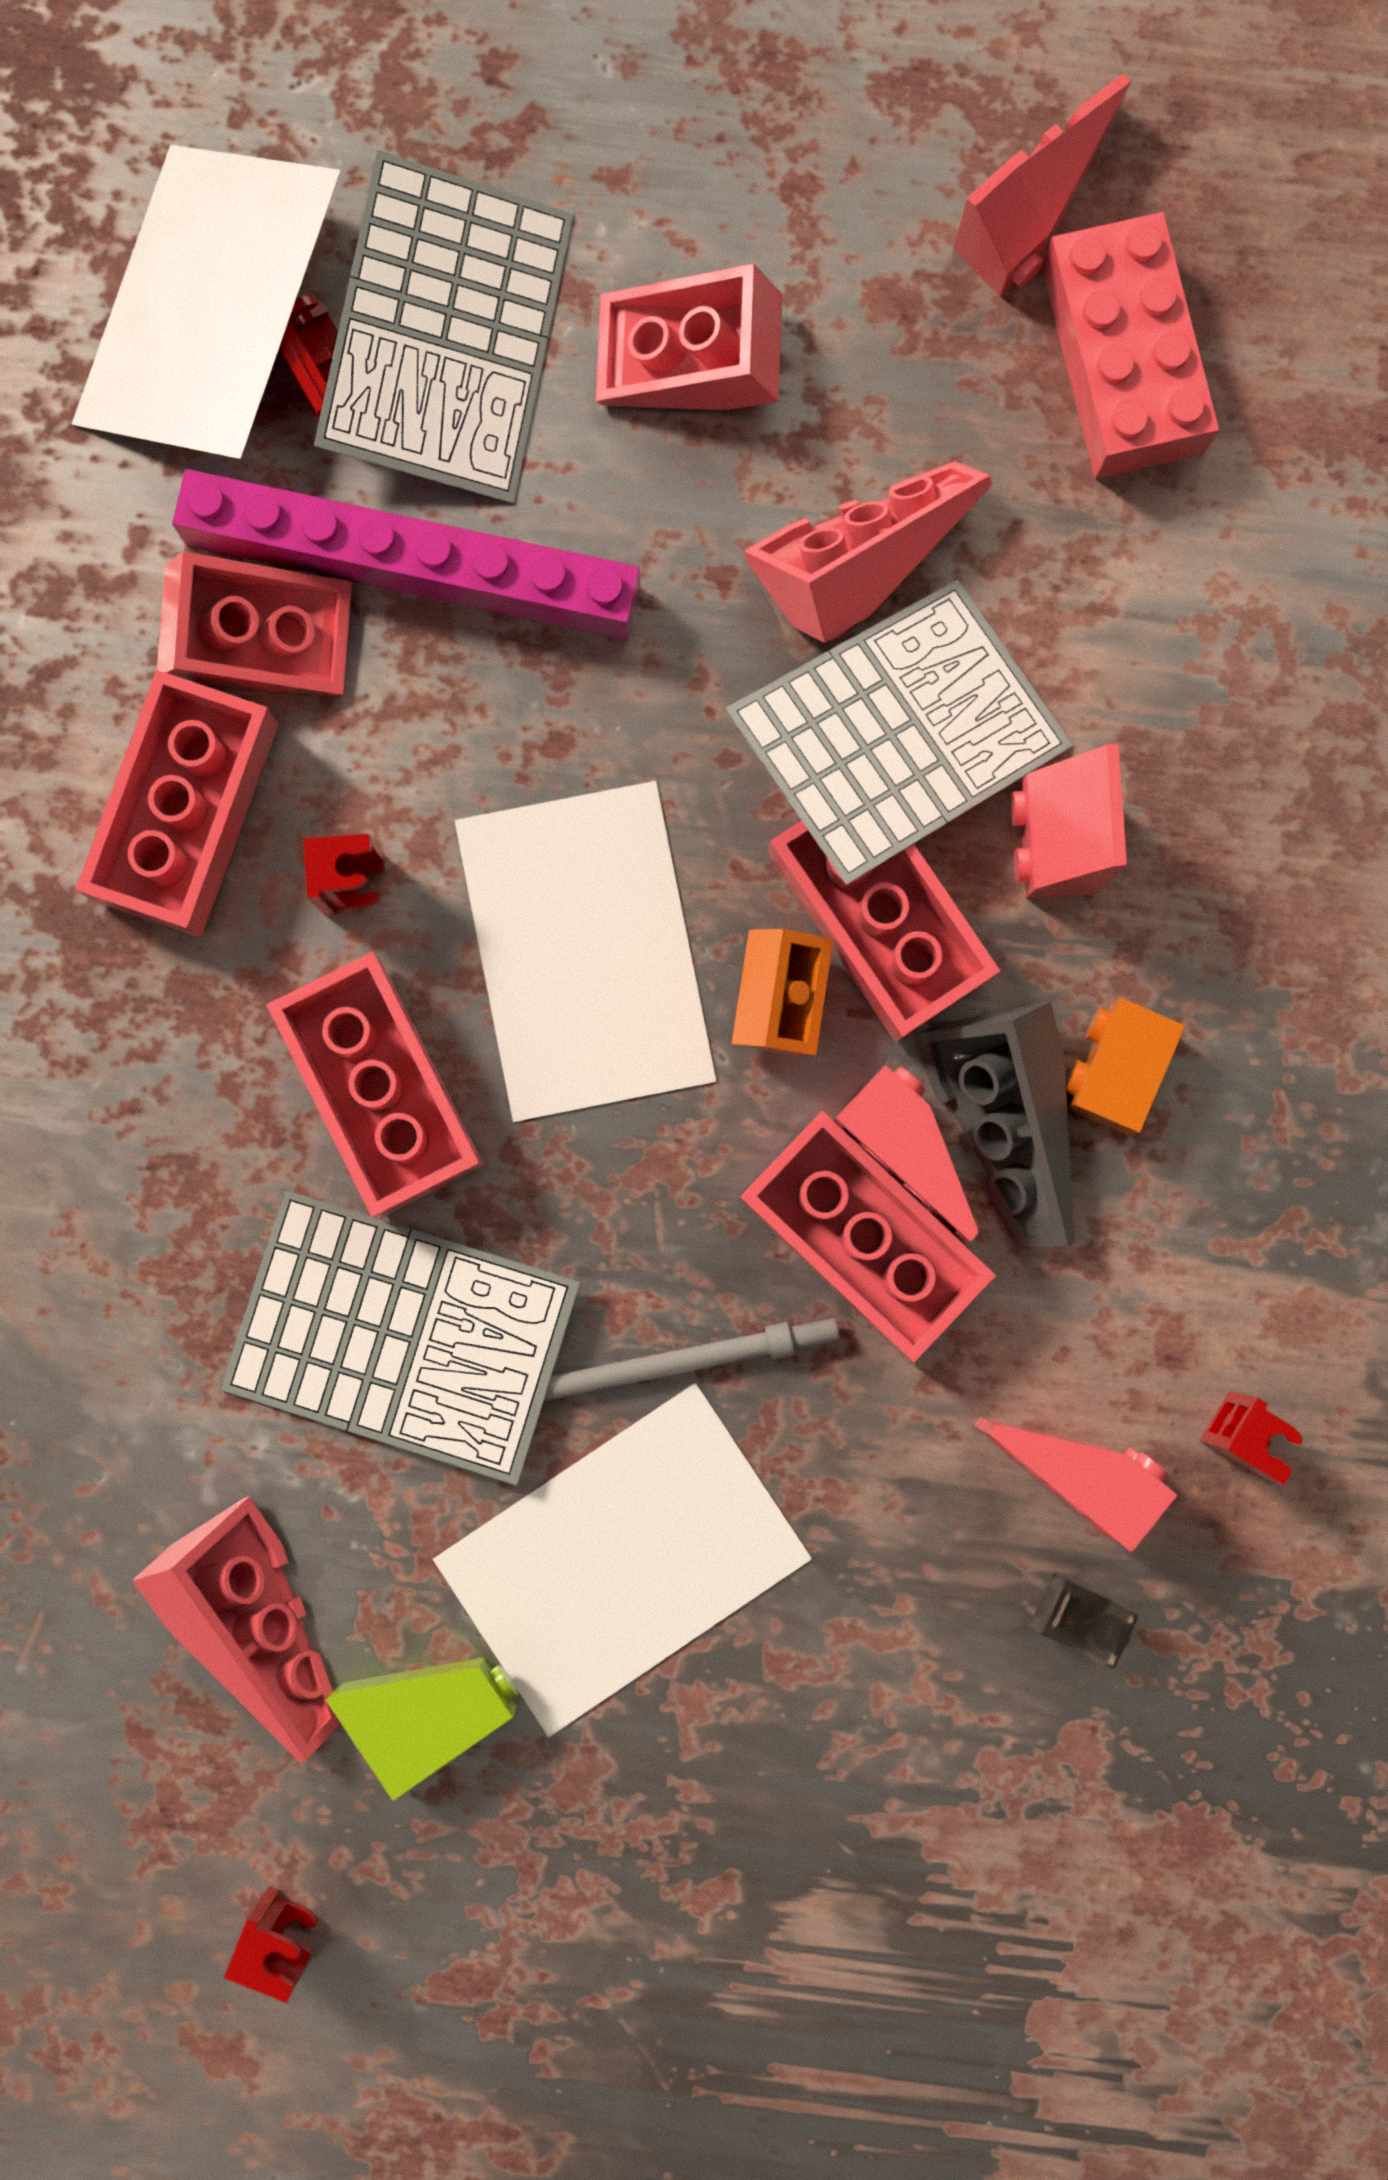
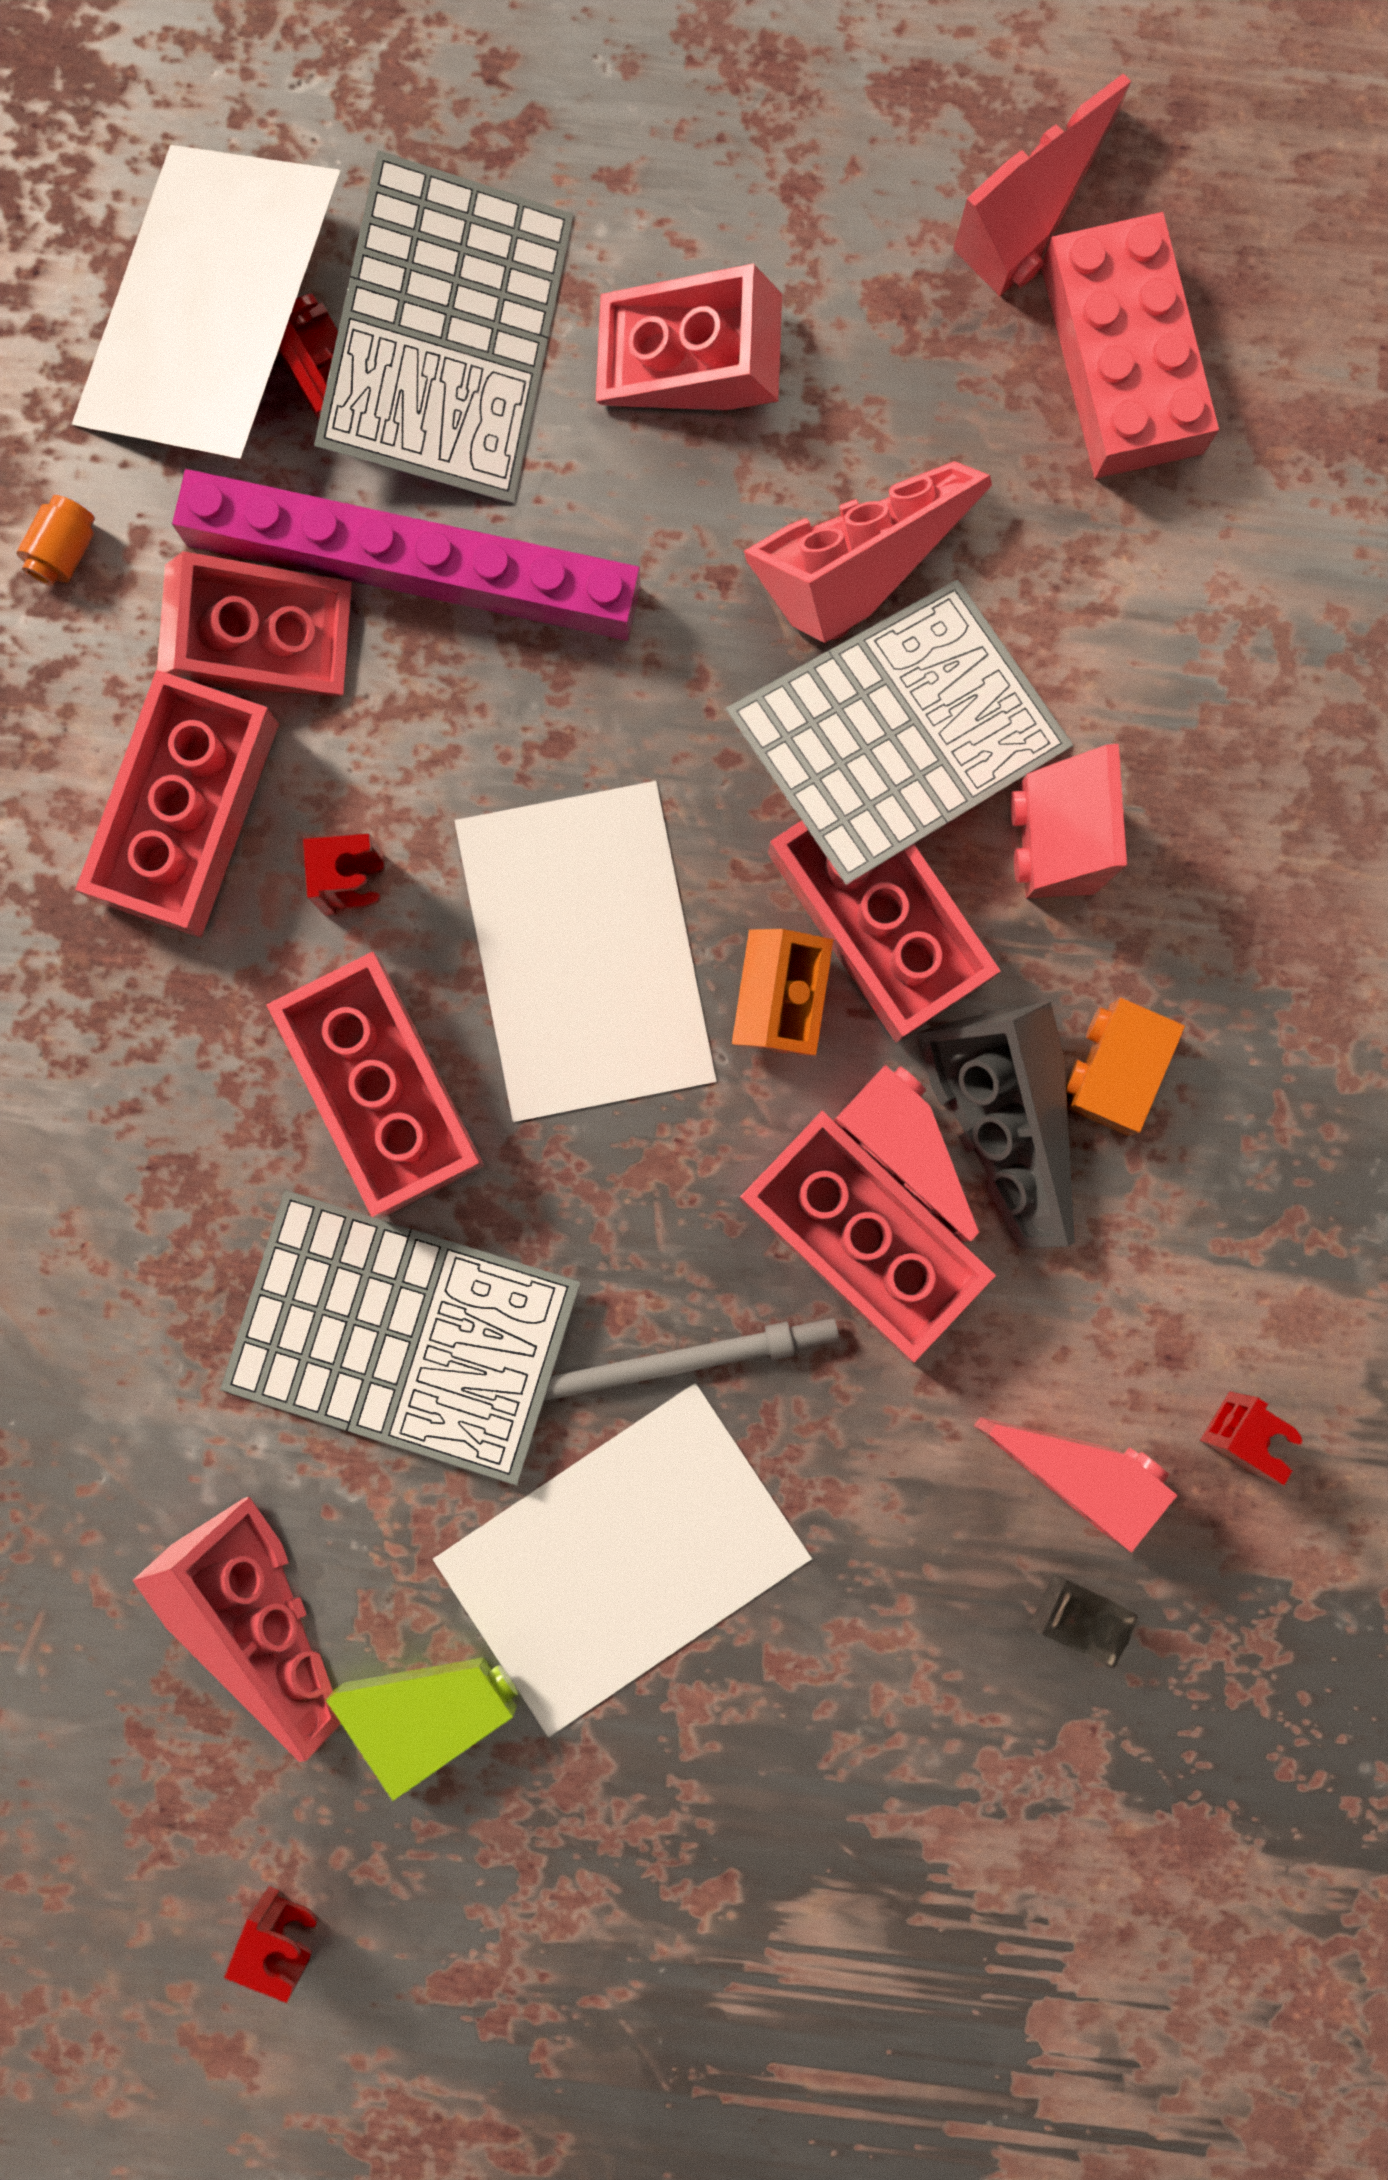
none -> orange brick [16,495,95,586]

